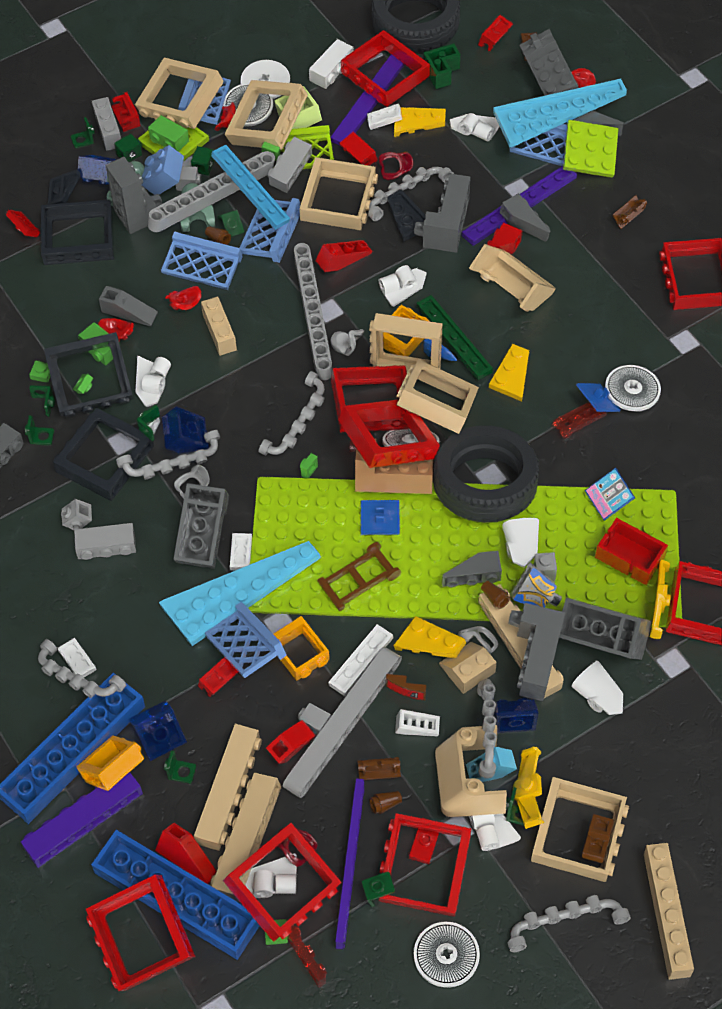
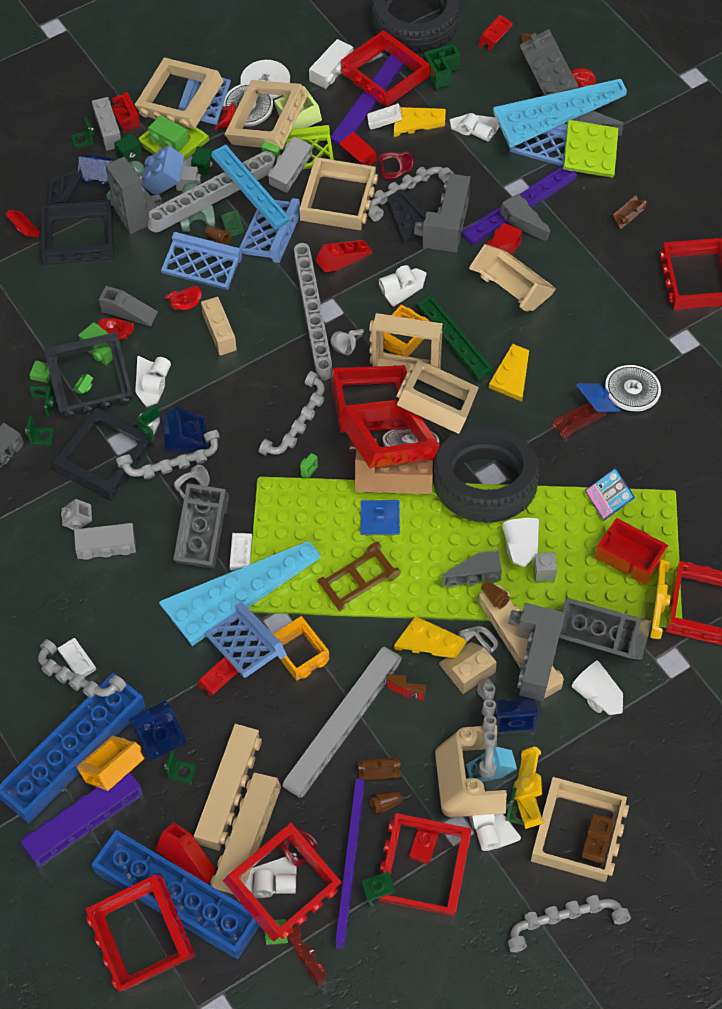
red slope [266,720,316,764] -> none
light grey brick [298,703,331,736] -> none
white plate [329,624,393,696] -> none
white slope [395,709,440,736] -> none
piece [414,922,480,988] -> none
blue plate [423,339,457,361] -> none
torso [510,563,562,607] -> none
tan brick [644,843,694,980] -> none

